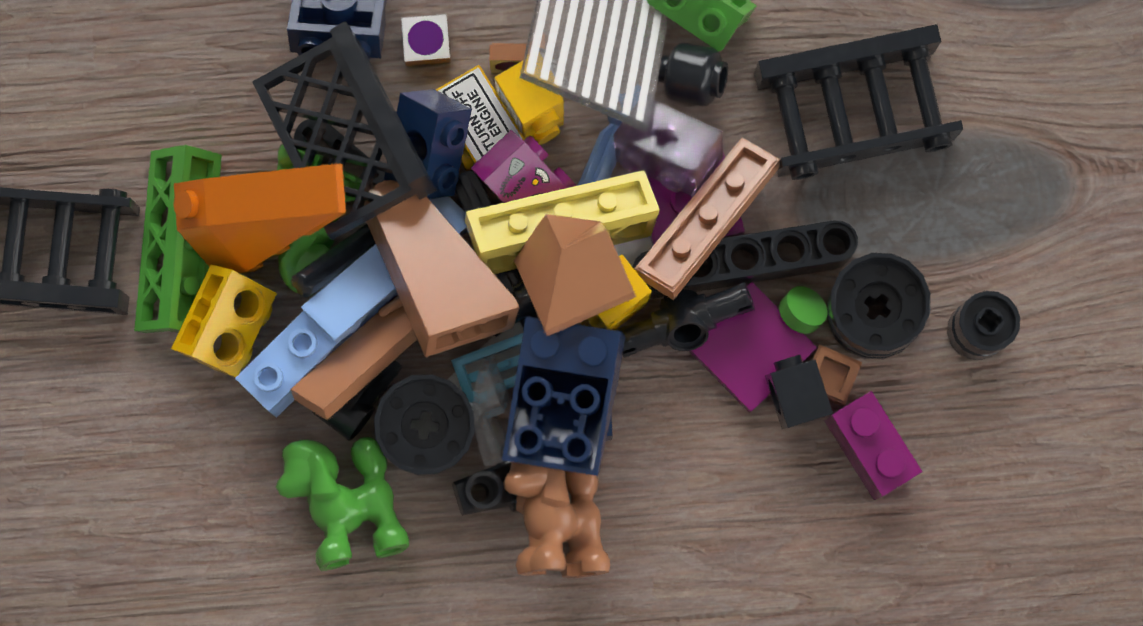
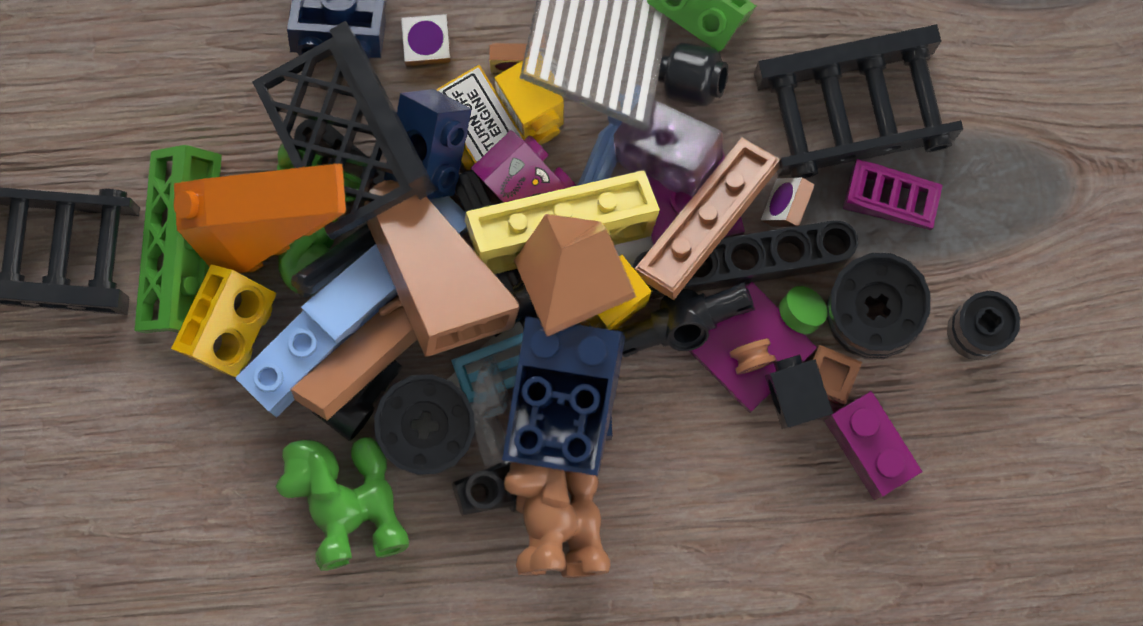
none -> nougat bush [729,339,777,375]
none -> tile [761,177,814,227]
none -> magenta slope [843,159,943,230]

